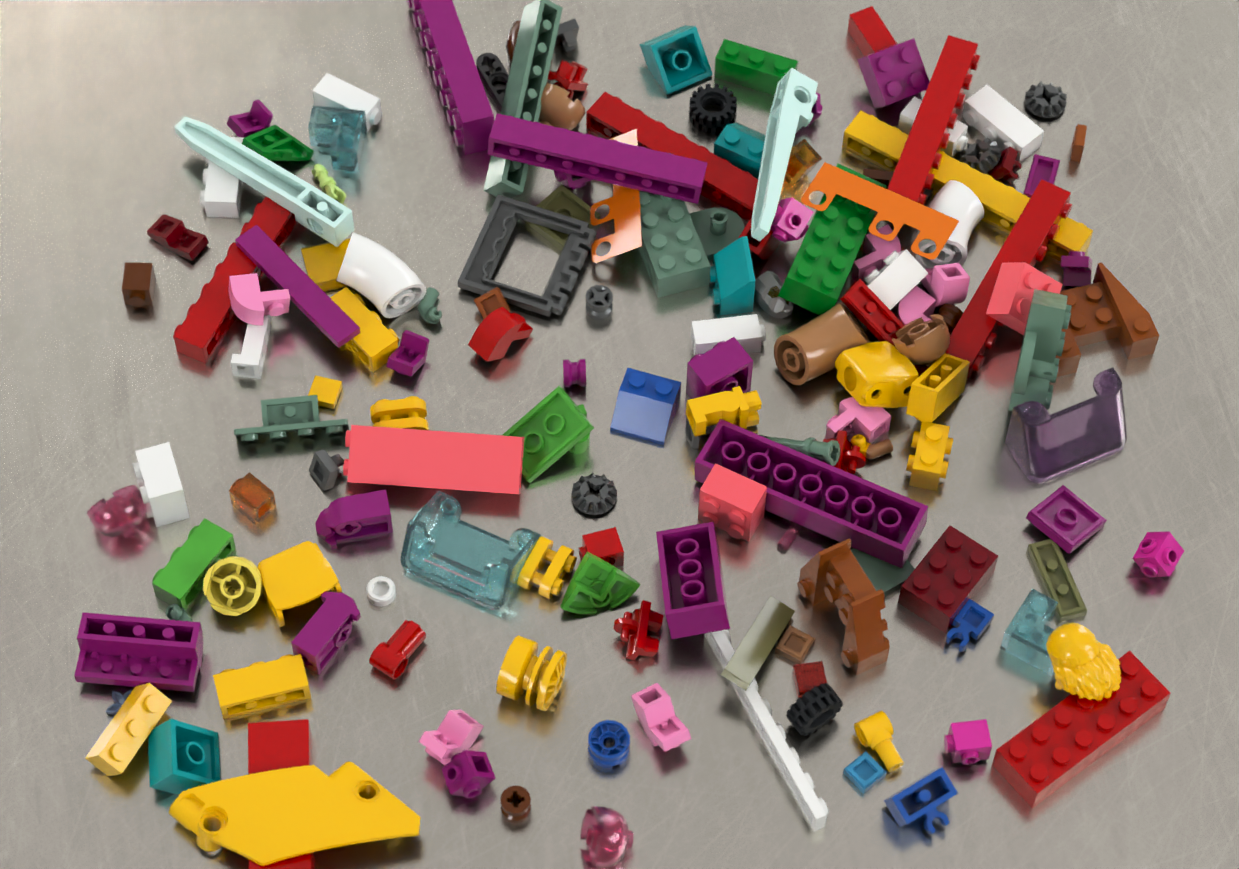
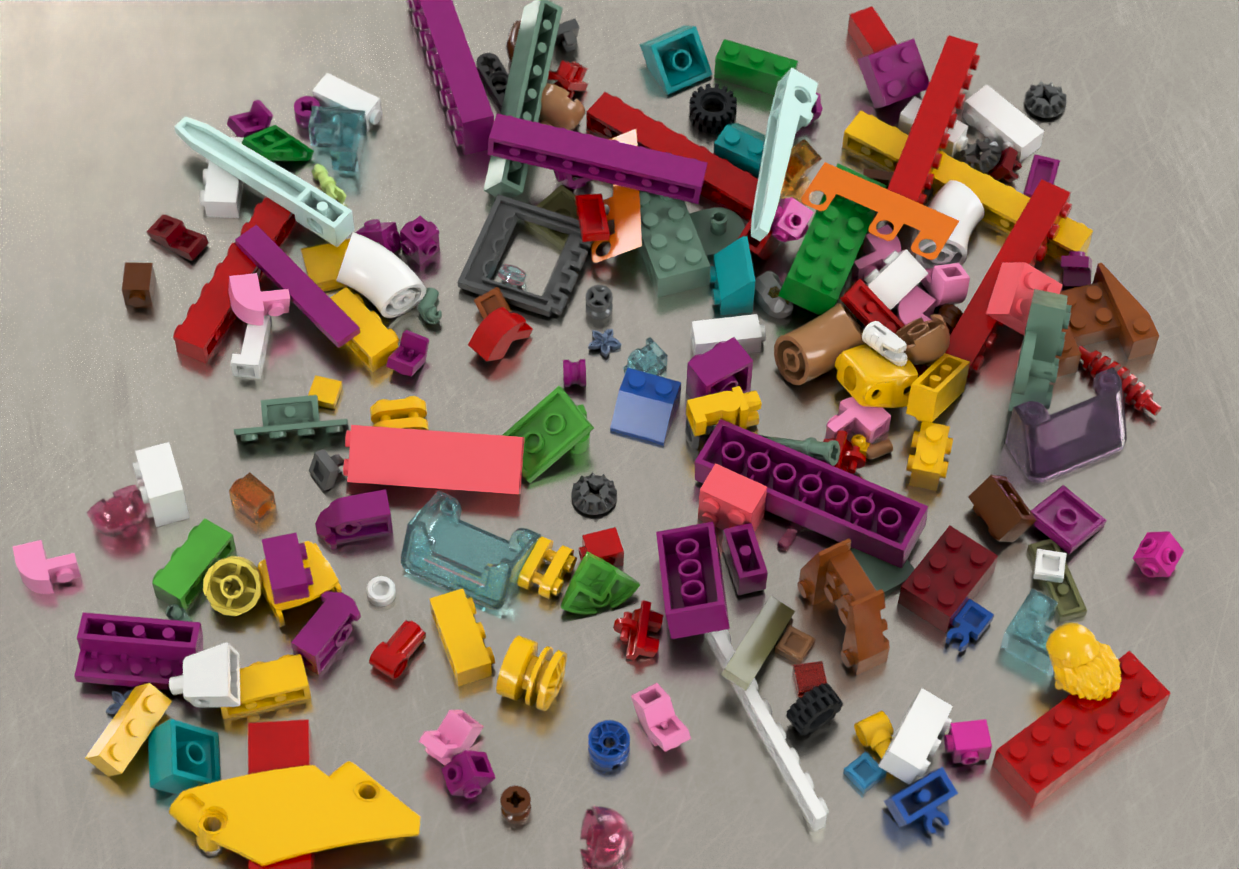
dark orange tile [1070,124,1087,162] -> none
none -> bright pink brick [13,540,81,594]
none -> white torso [169,642,240,708]
none -> magenta brick [261,532,313,604]
none -> magenta wheel [293,96,321,130]
none -> magenta bracket [355,219,401,253]
none -> magenta brick [400,215,440,265]
none -> yellow brick [430,588,495,687]
none -> clear light blue tile [498,264,527,286]
none -> red tile [575,193,610,242]
none -> sand blue plant [588,329,621,357]
none -> clear light blue brick [623,337,668,376]
none -> magenta brick [722,523,768,595]
none -> white hinge [862,321,908,367]
none -> white brick [878,688,953,785]
none -> reddish brown brick [968,475,1037,542]
none -> white tile [1033,549,1066,583]
none -> red piece [1078,346,1162,416]

